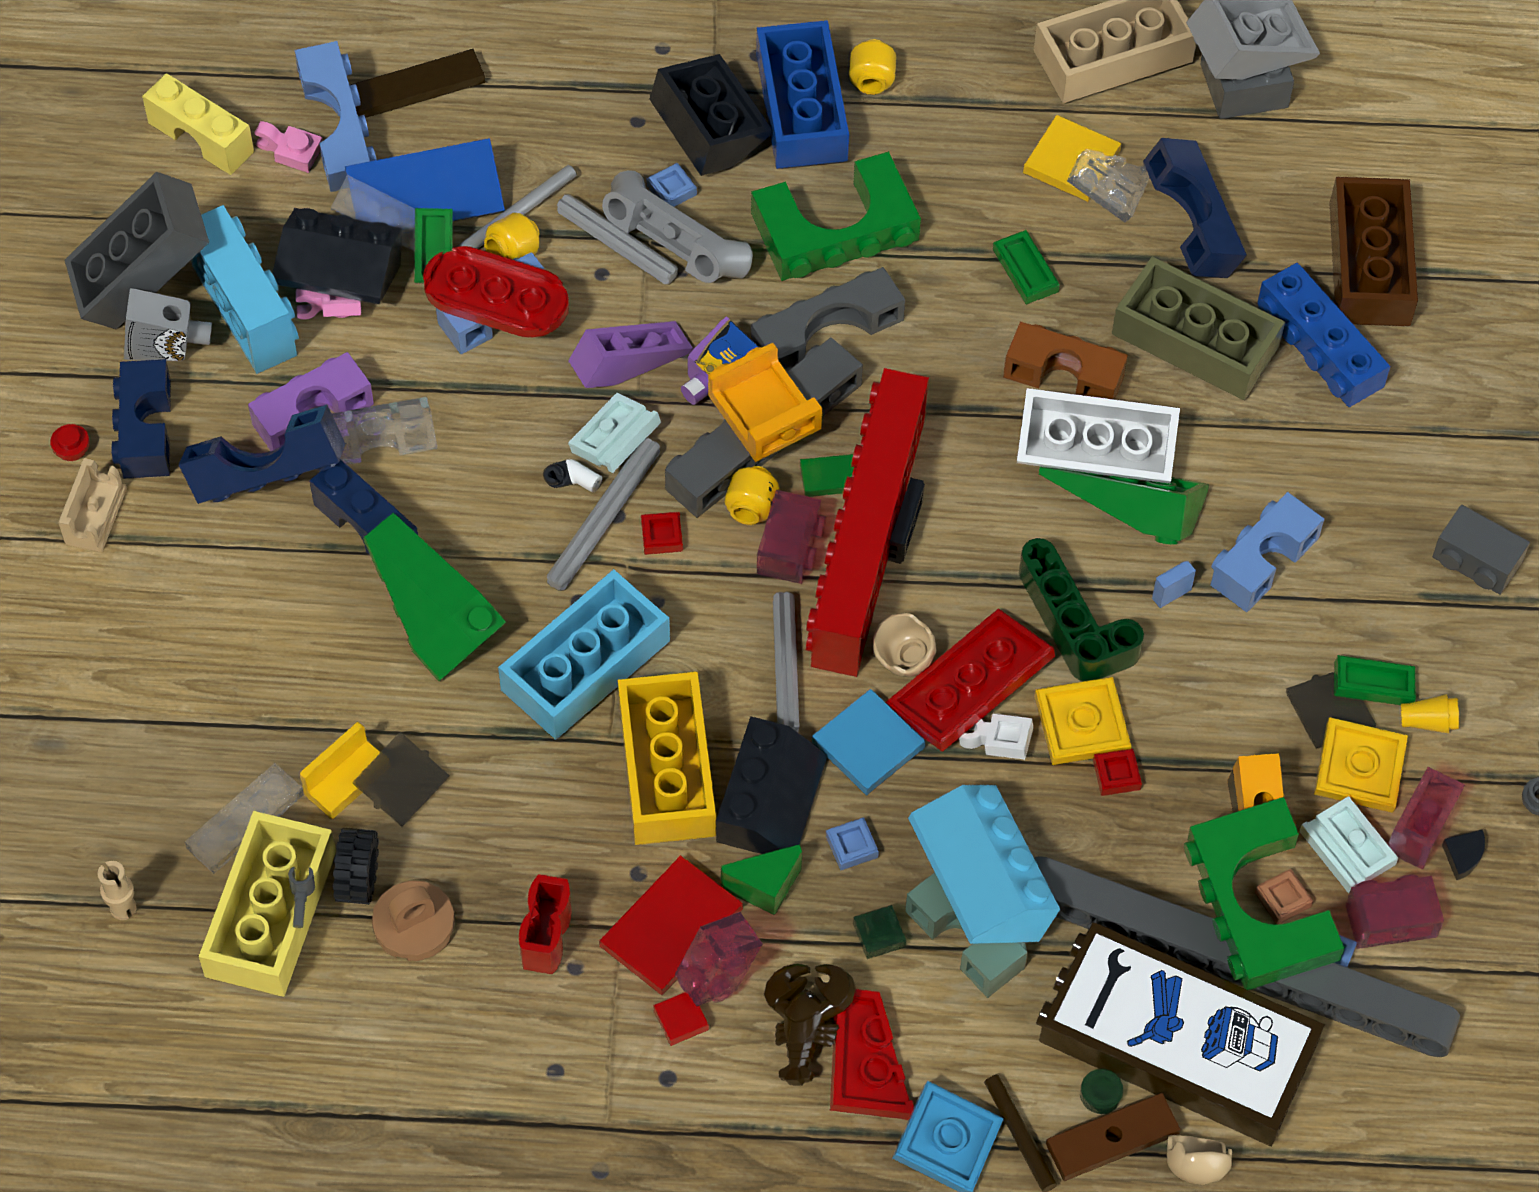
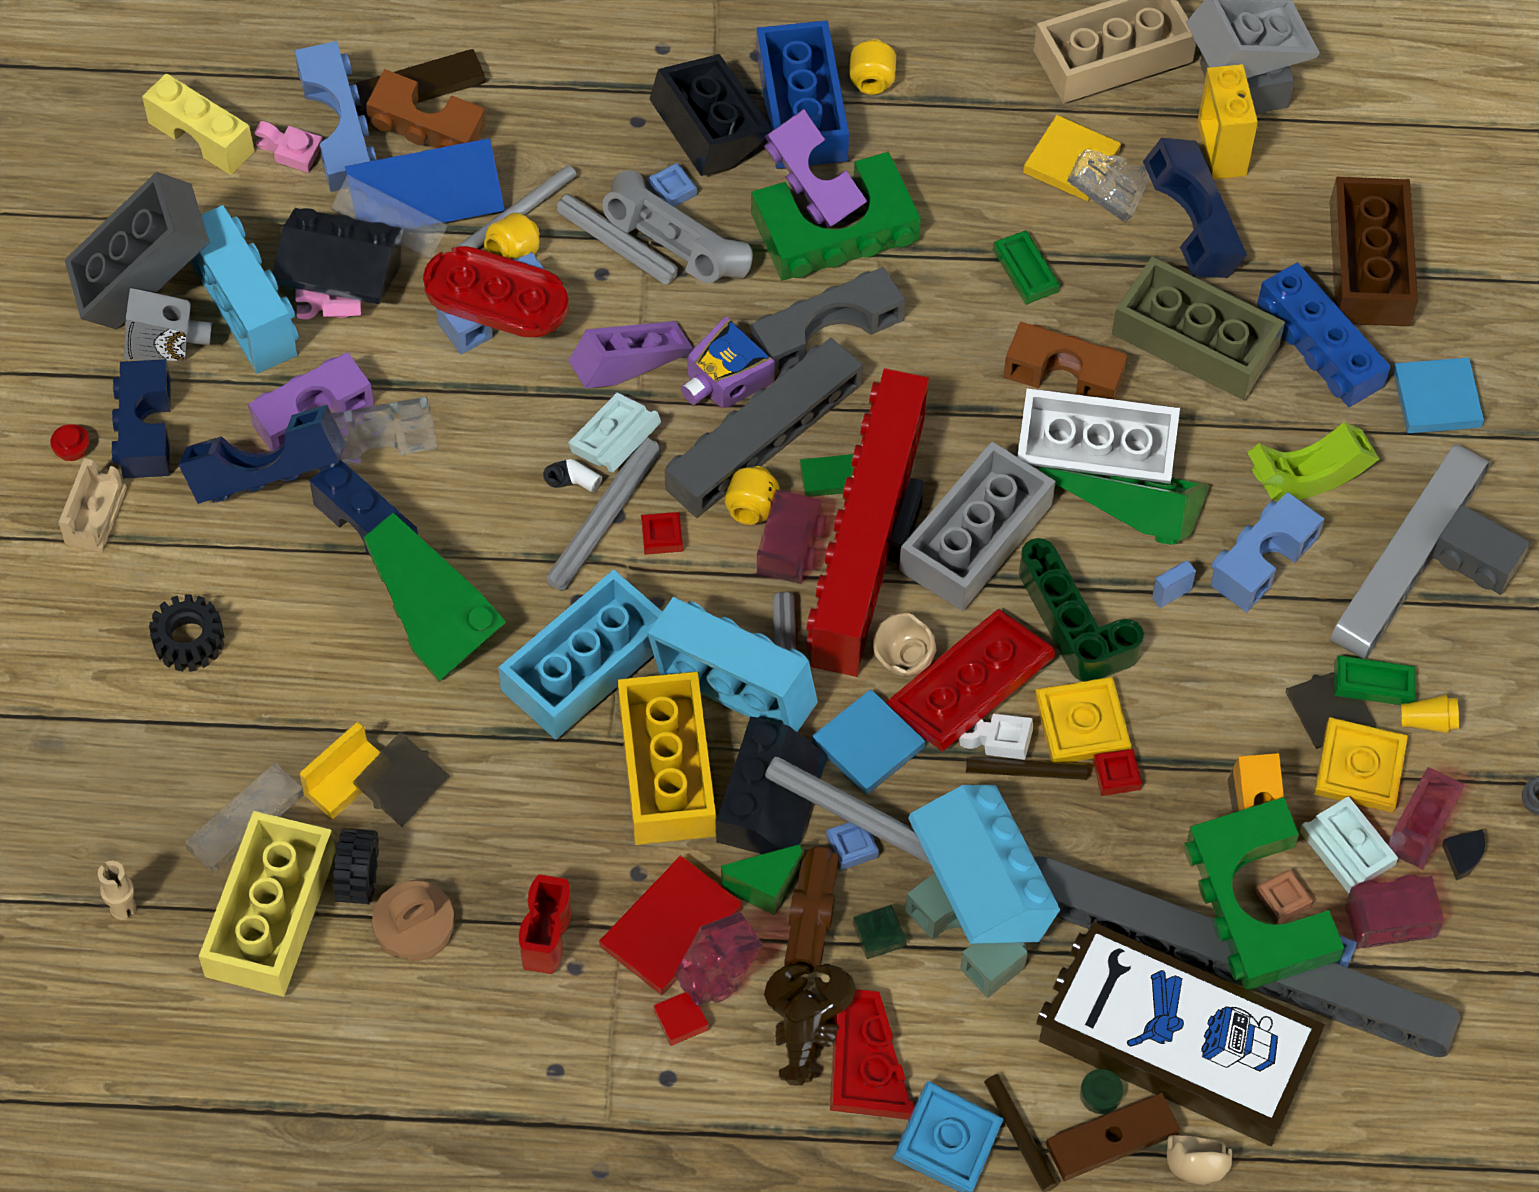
dark grey hand [288,867,315,928] -> none
green tile [414,208,453,284] -> none
light orange panel [708,343,822,462] -> none
none -> black tyre [149,594,225,672]
none -> dark orange arch [366,69,485,148]
none -> medium azure brick [647,597,818,732]
none -> medium lavender arch [764,109,867,227]
none -> light grey axle [765,757,931,865]
none -> reddish brown piece [784,846,839,975]
none -> light grey brick [899,441,1055,612]
none -> dark brown bar [966,757,1088,780]
none -> yellow window [1197,64,1258,179]
none -> lime arch [1247,422,1380,501]
none -> light grey beam [1330,443,1490,659]
none -> dark azure tile [1393,358,1484,433]

